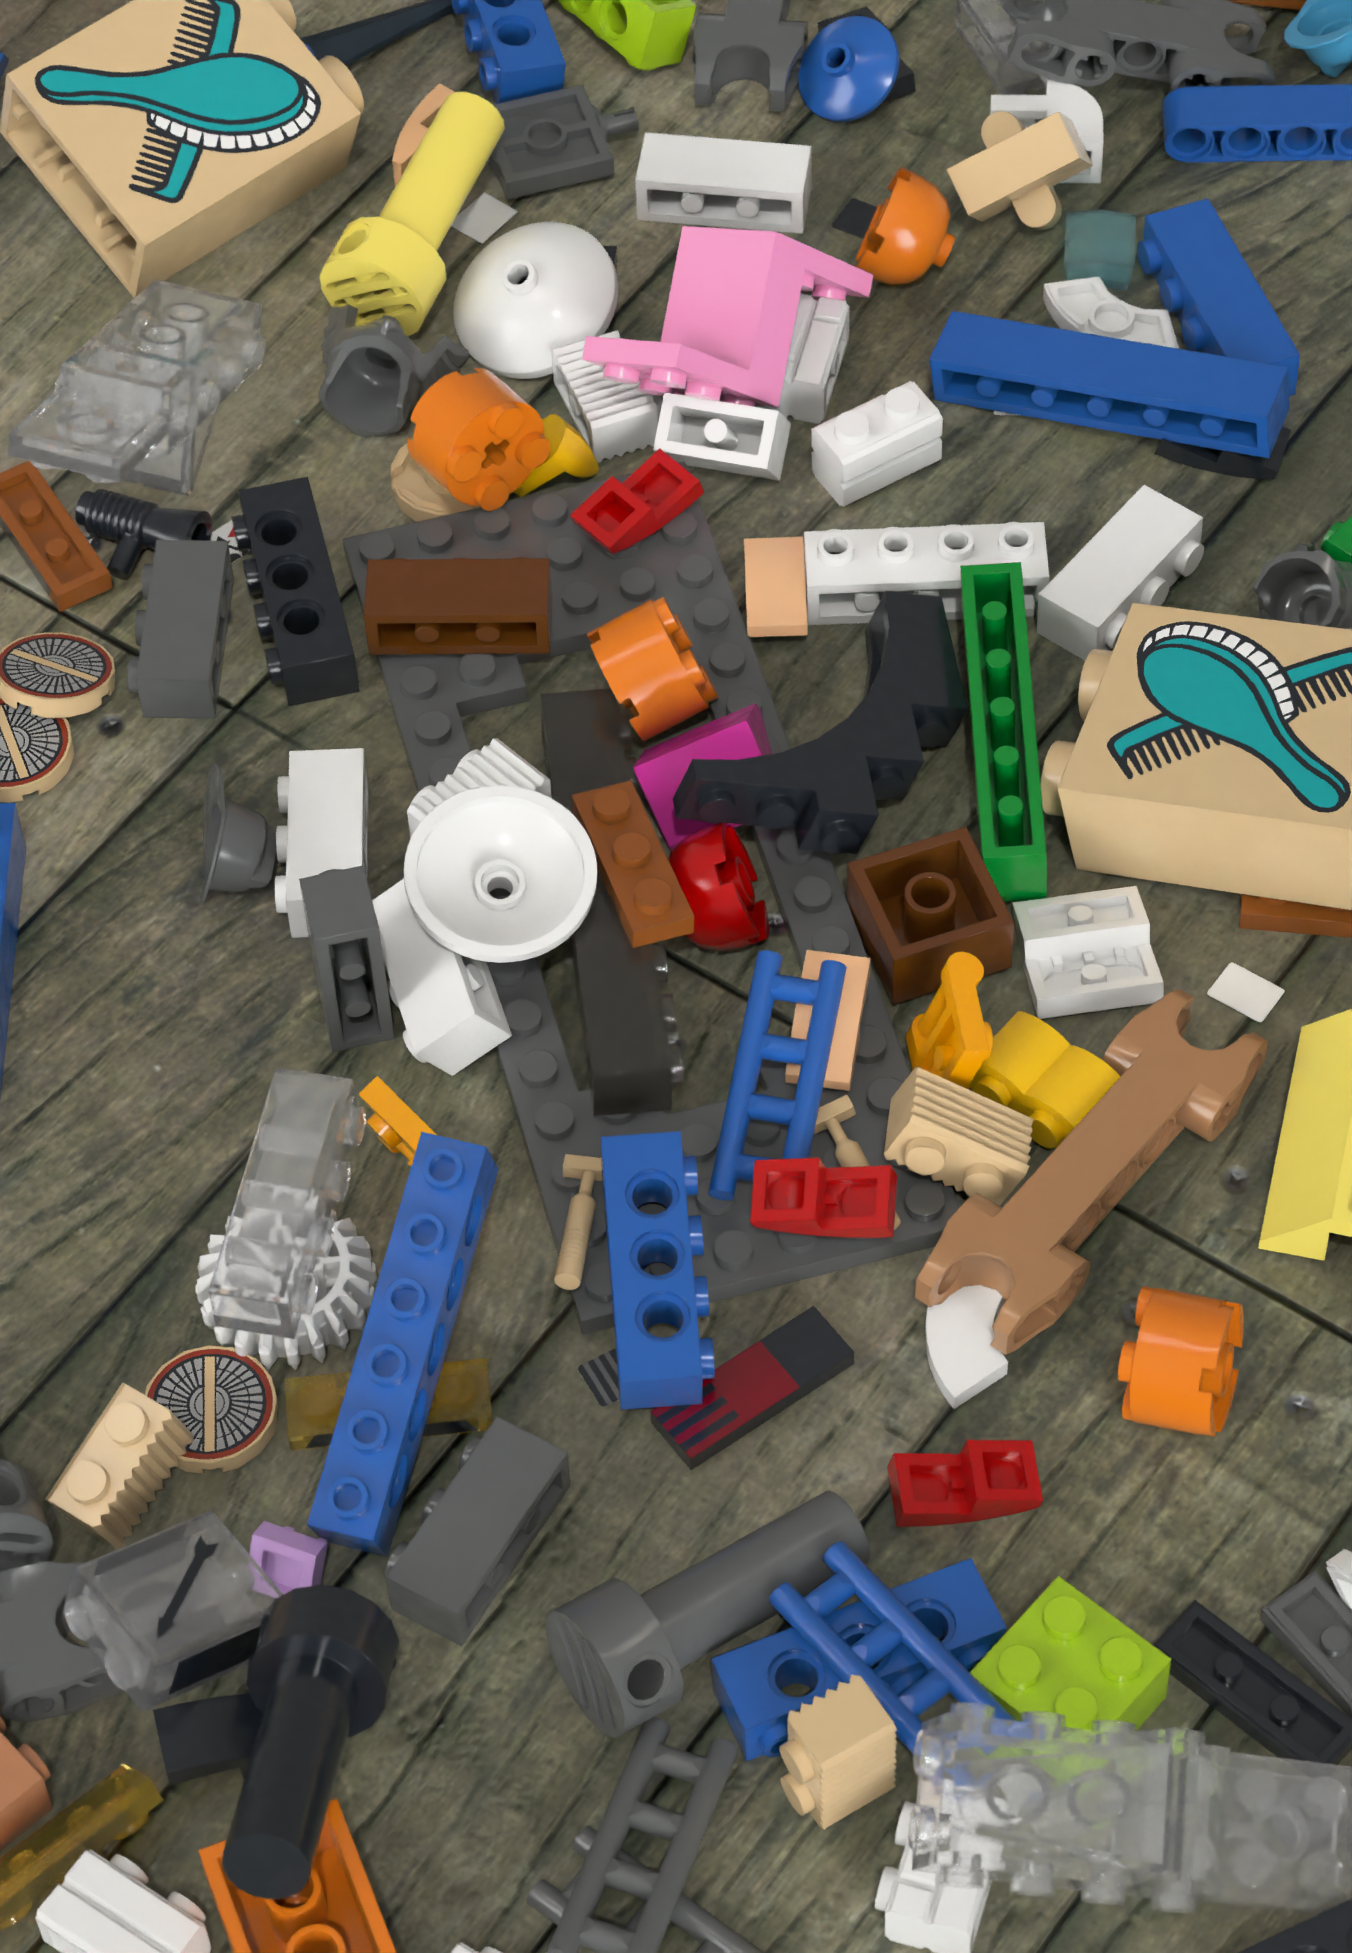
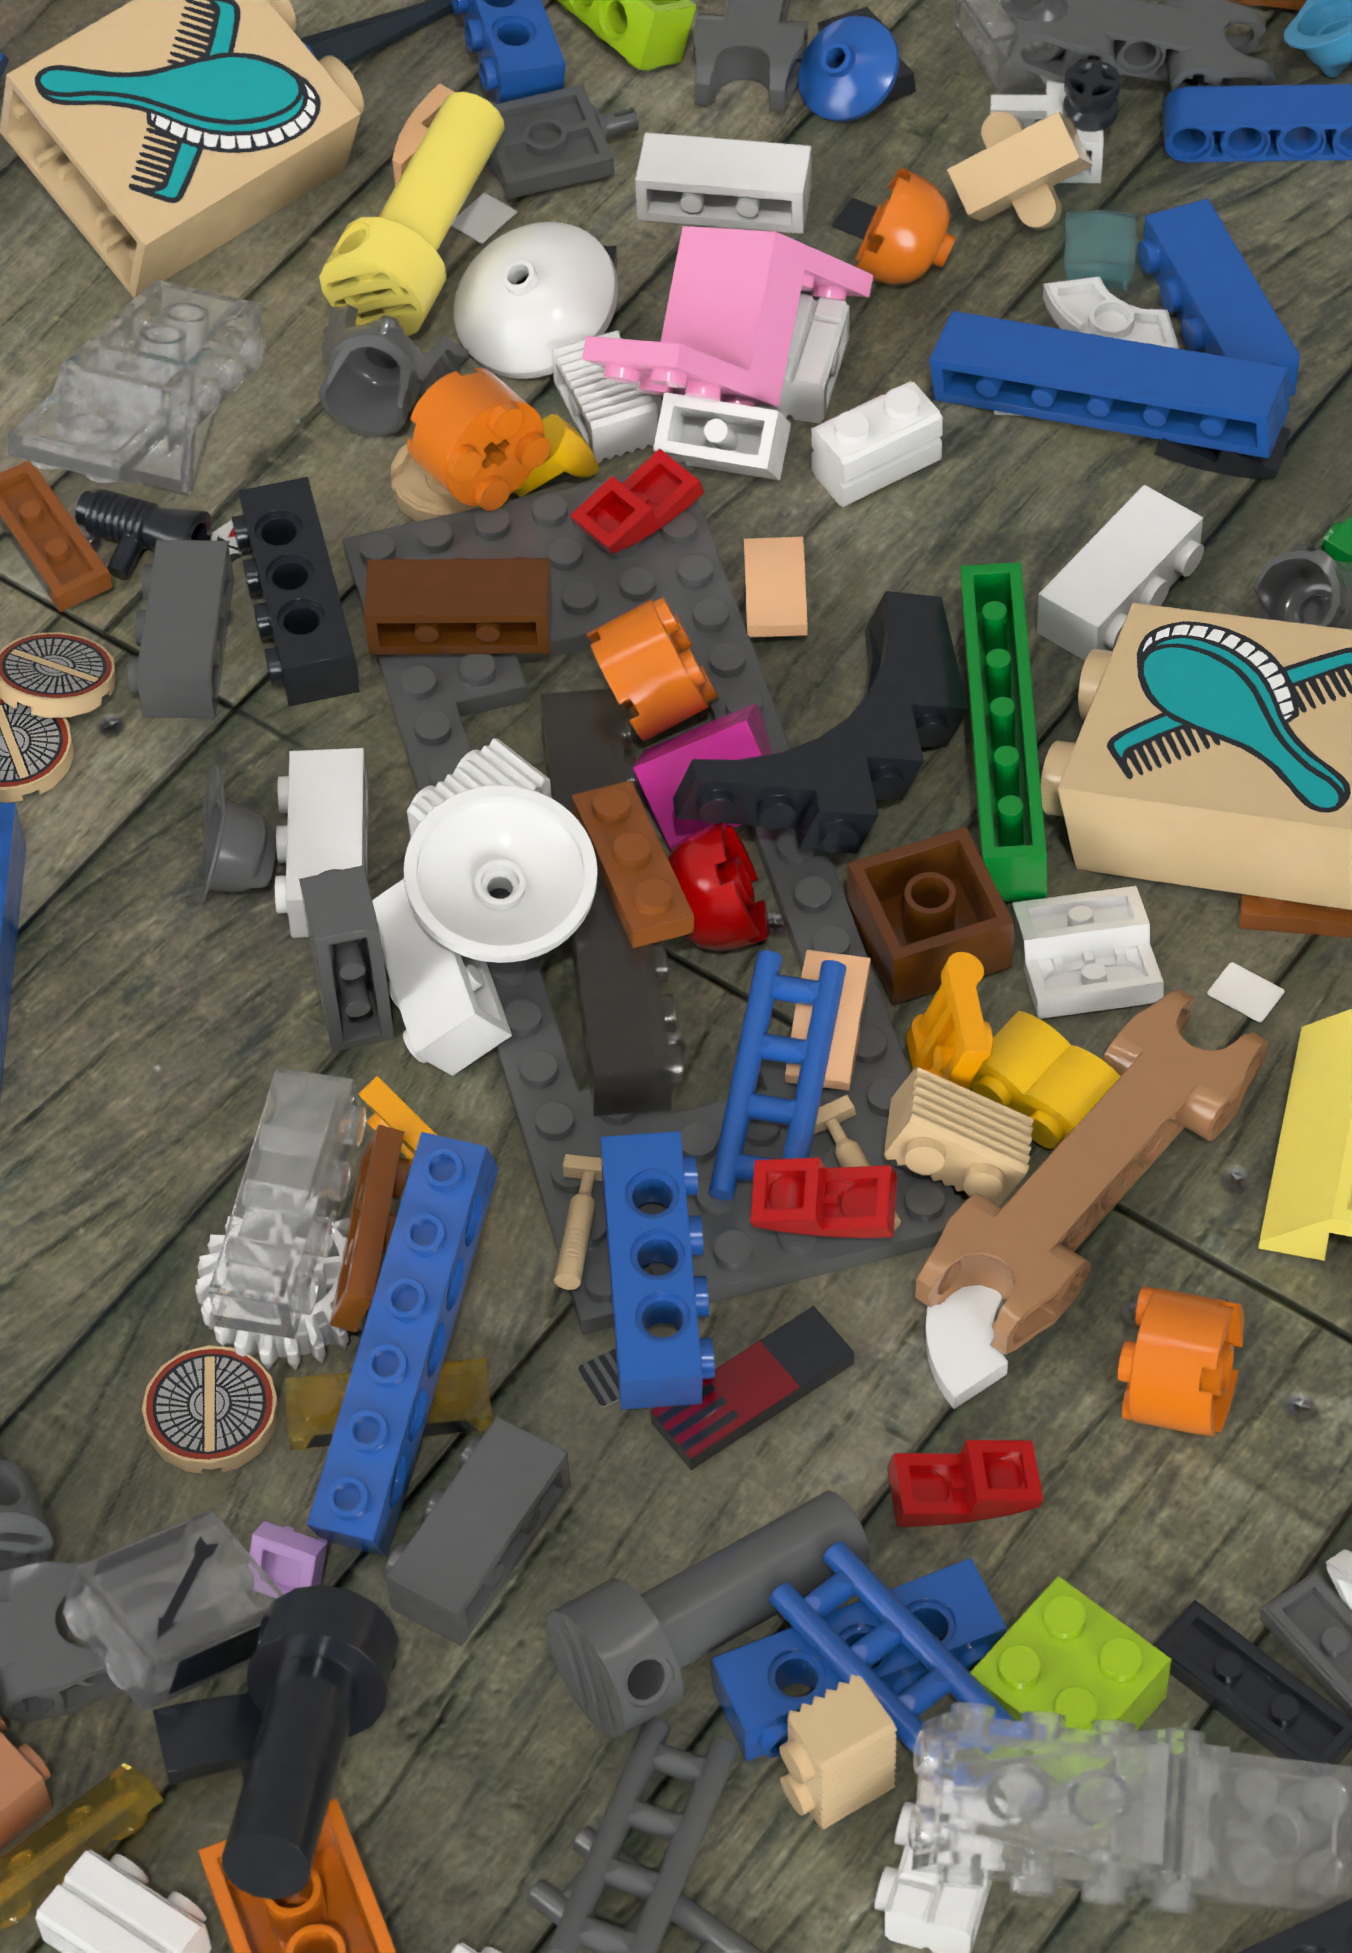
tan brick [45,1383,194,1549] -> none
white brick [804,522,1049,625] -> none
none -> dark orange plate [329,1124,409,1332]
none -> black wheel [1063,60,1120,132]

